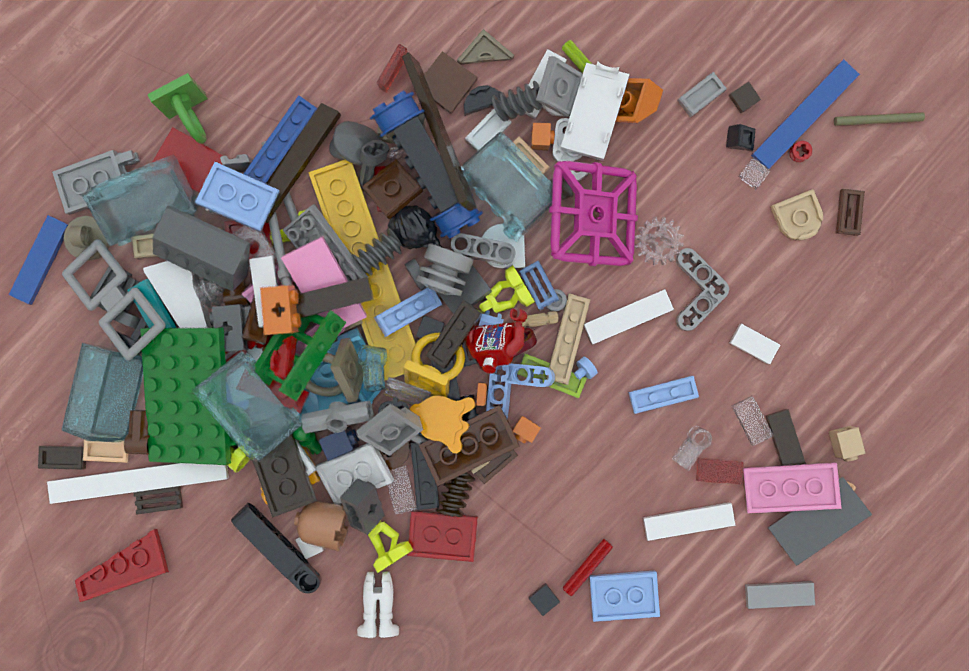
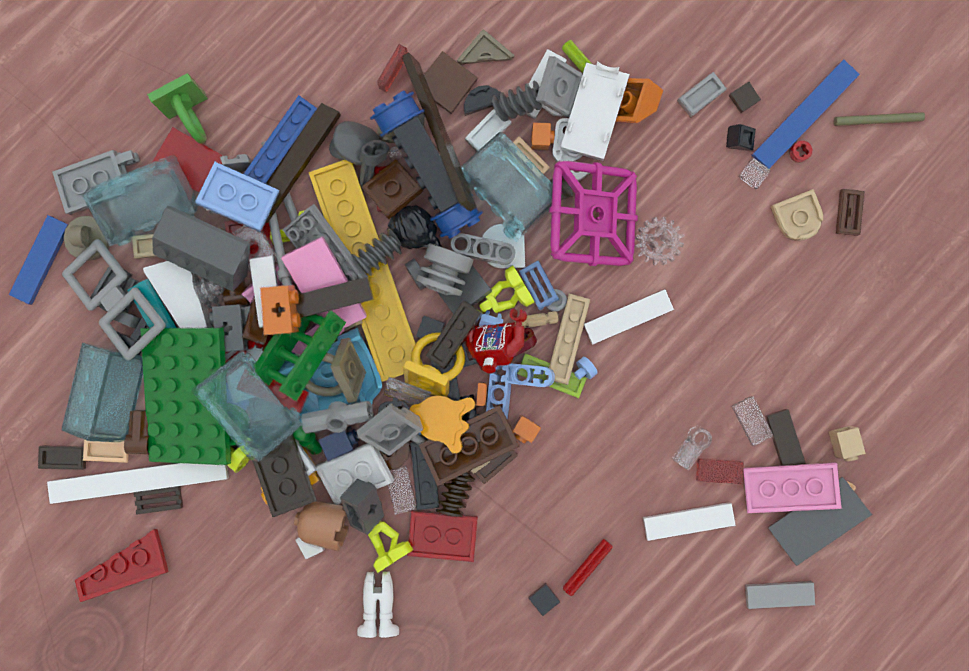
black piece [231,503,321,594] -> none
red tile [270,336,297,381] -> none
clear light blue piece [358,345,387,392] -> none
light blue tile [374,288,442,337] -> none
light blue tile [589,570,660,622] -> none
light blue tile [628,376,699,414] -> none
light grey beam [676,248,729,331] -> none
white tile [729,324,780,364] -> none

